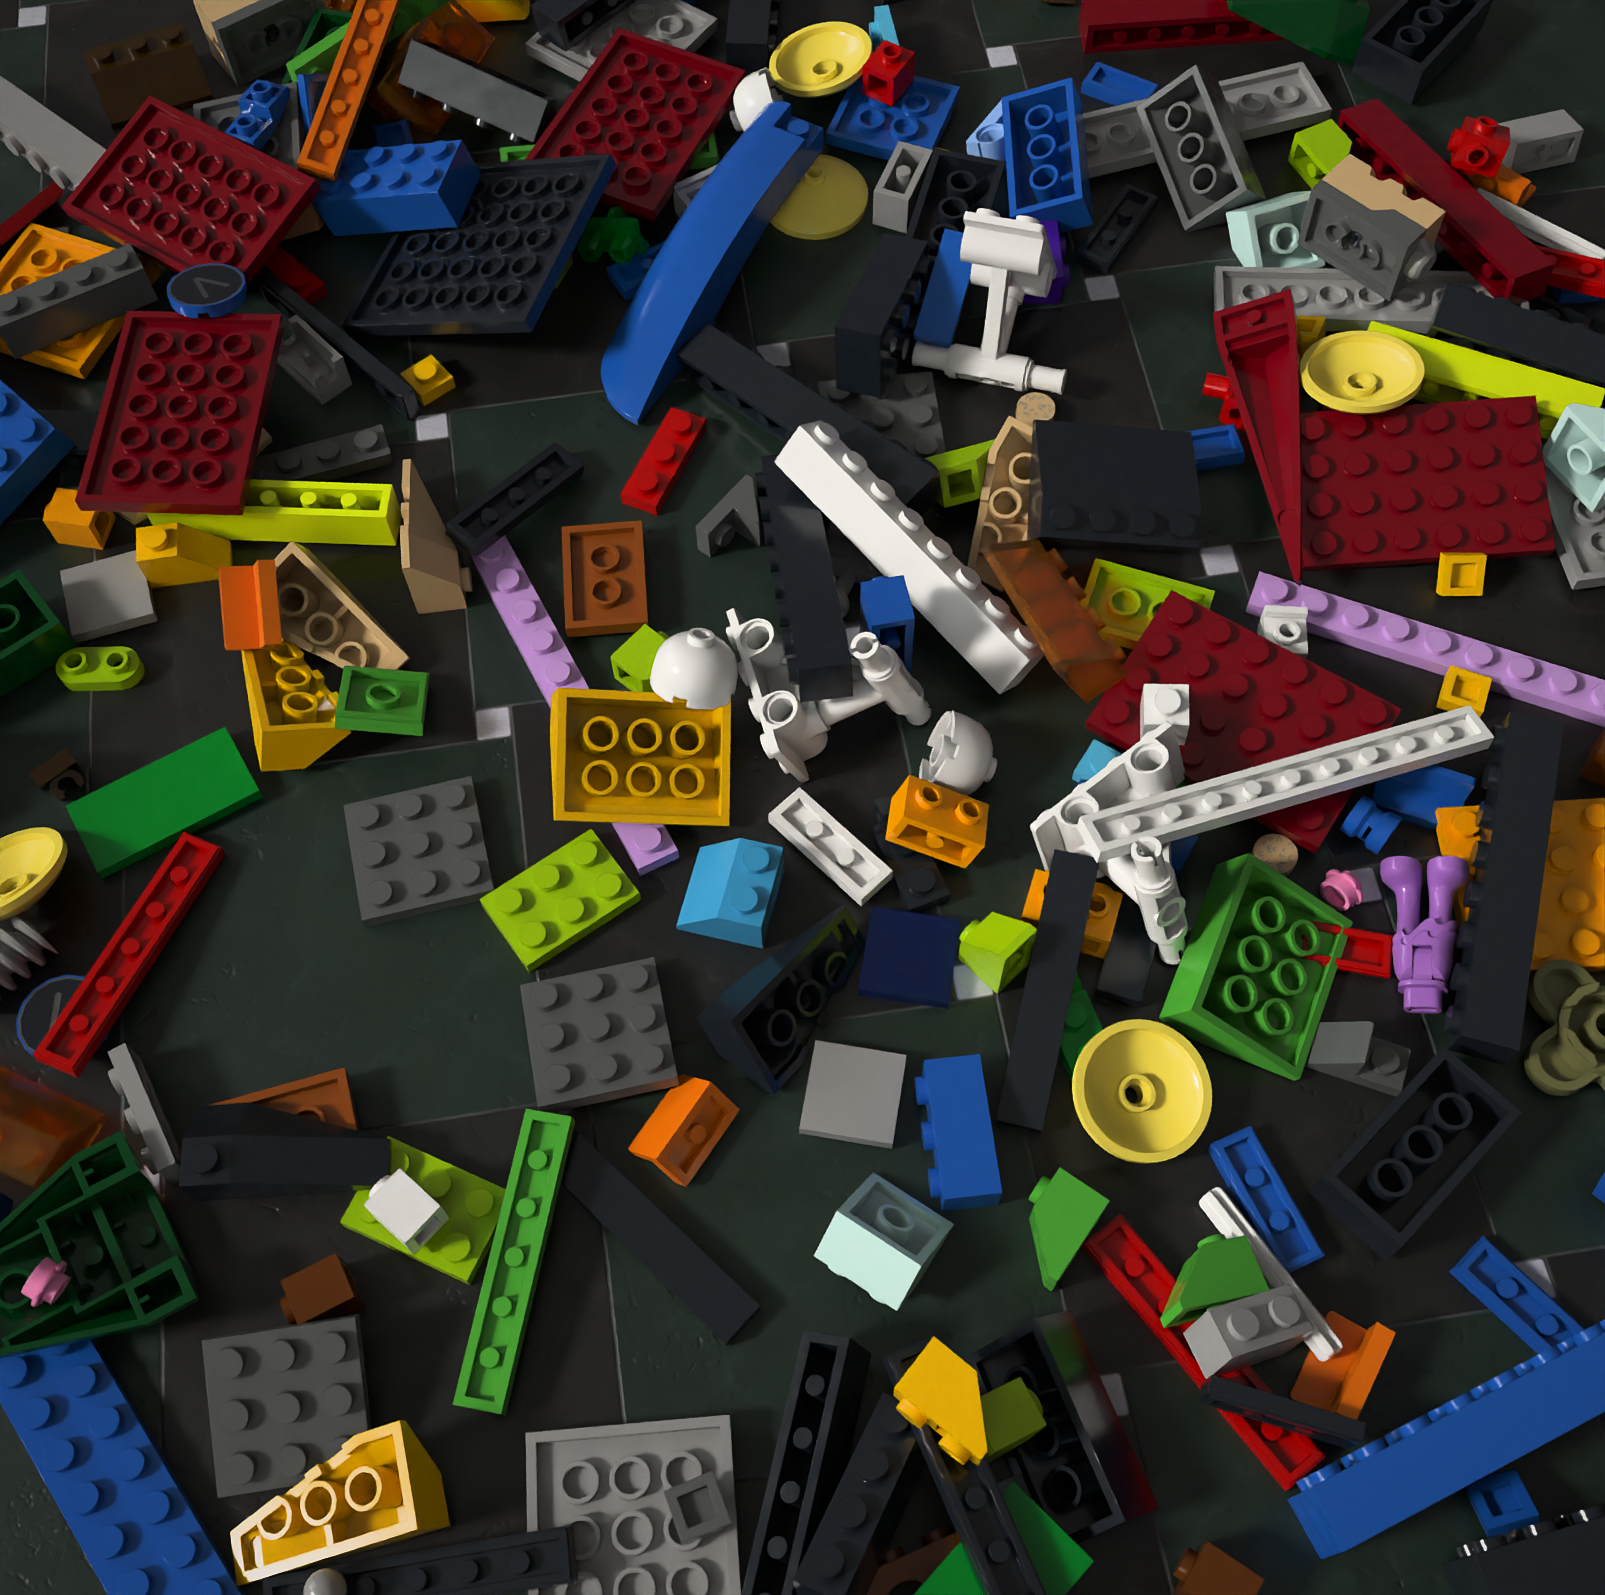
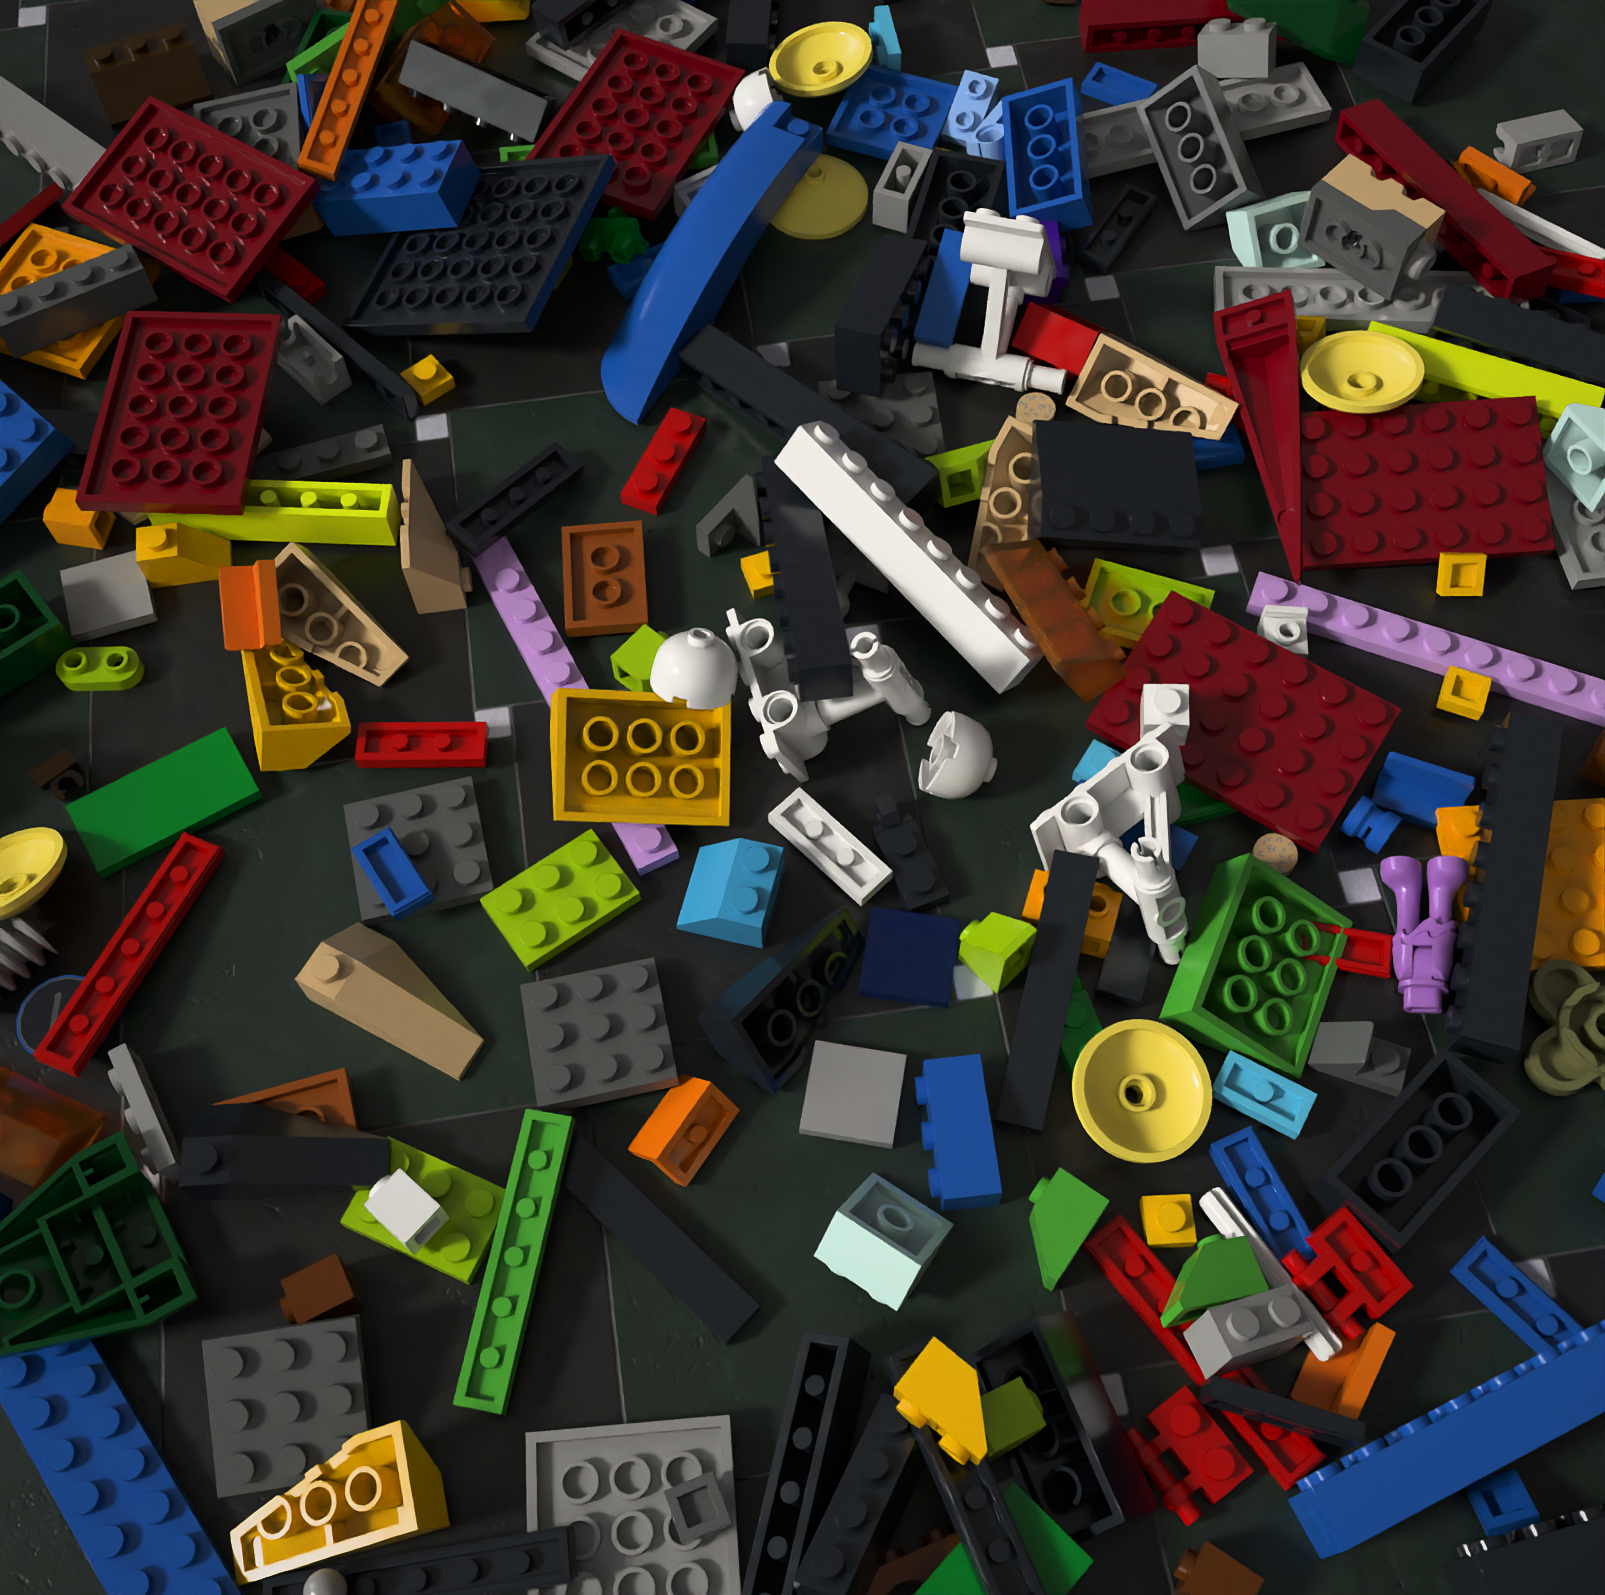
bright pink plate [21,1257,71,1307] -> none
tile [167,263,248,319] -> none
blue slope [224,80,290,151] -> none
bright green tile [335,665,430,736] -> none
blue brick [859,575,915,674] -> none
red brick [862,40,915,107] -> none
light orange brick [885,775,989,869] -> none
white plate [1077,705,1494,863] -> none
lime slope [1287,119,1352,189] -> none
bright pink plate [1319,869,1363,911] -> none
red brick [1447,116,1510,178] -> none
none -> tan wedge [295,922,485,1081]
none -> blue tile [351,826,435,922]
none -> red plate [355,722,489,768]
none -> yellow plate [741,551,778,599]
none -> light blue plate [941,70,999,148]
none -> red slope [1011,302,1116,380]
none -> tan wedge [1065,333,1240,440]
none -> red plate [1126,1385,1254,1527]
none -> yellow plate [1139,1194,1197,1249]
none -> light grey brick [1198,18,1277,78]
none -> medium azure plate [1212,1050,1317,1140]
none -> red plate [1281,1206,1413,1341]

